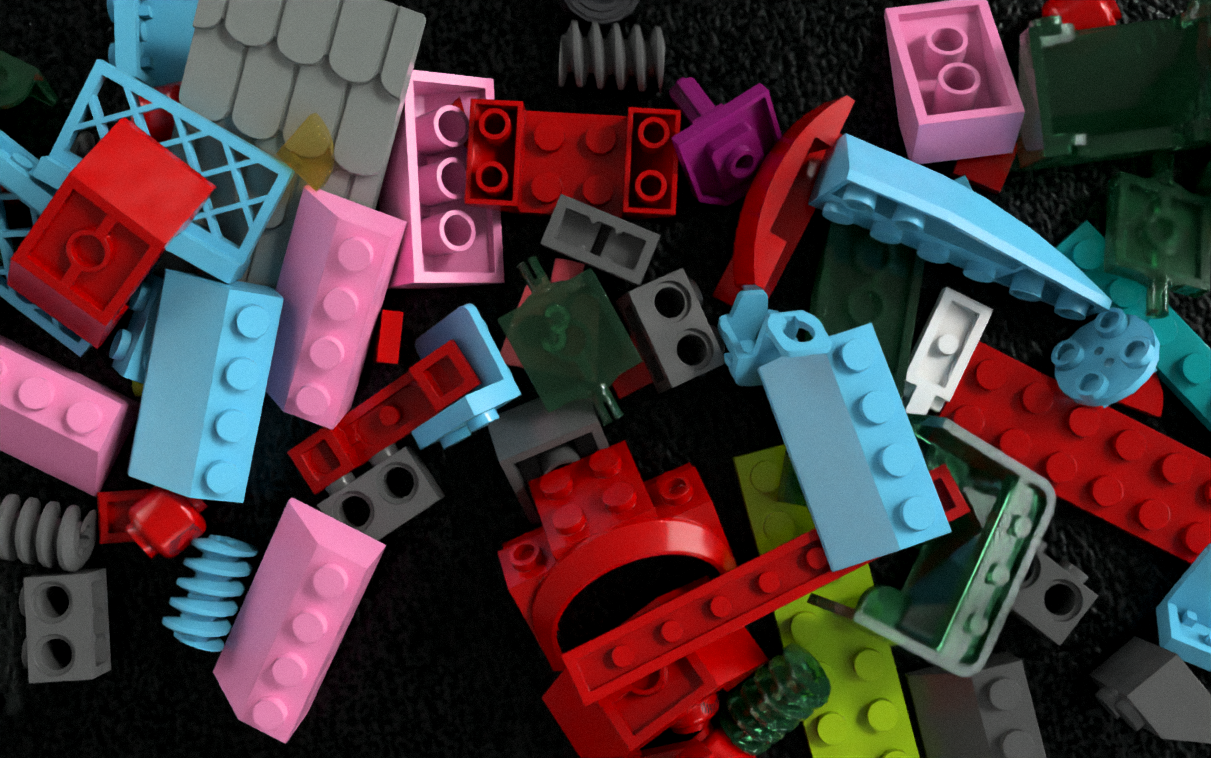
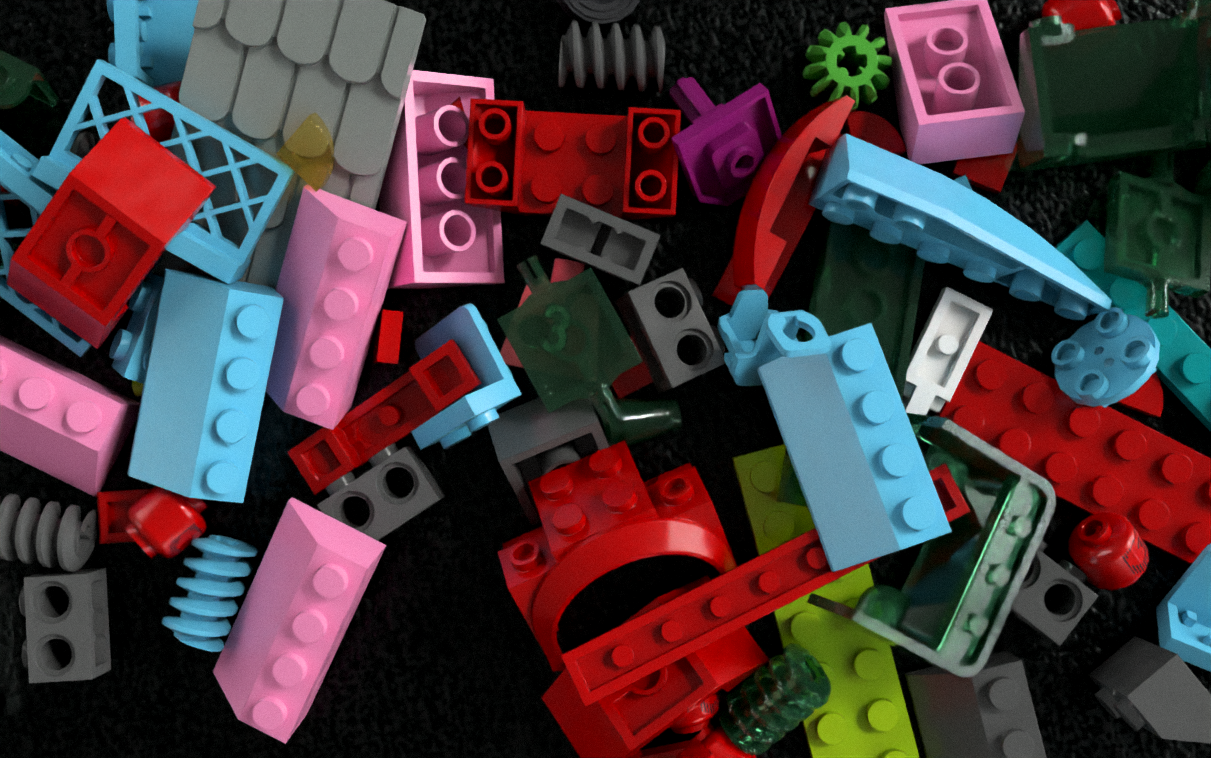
none -> clear green cone [602,398,681,447]
none -> bright green gear [803,22,892,112]
none -> red tile [844,111,906,155]
none -> red head [1068,512,1149,590]

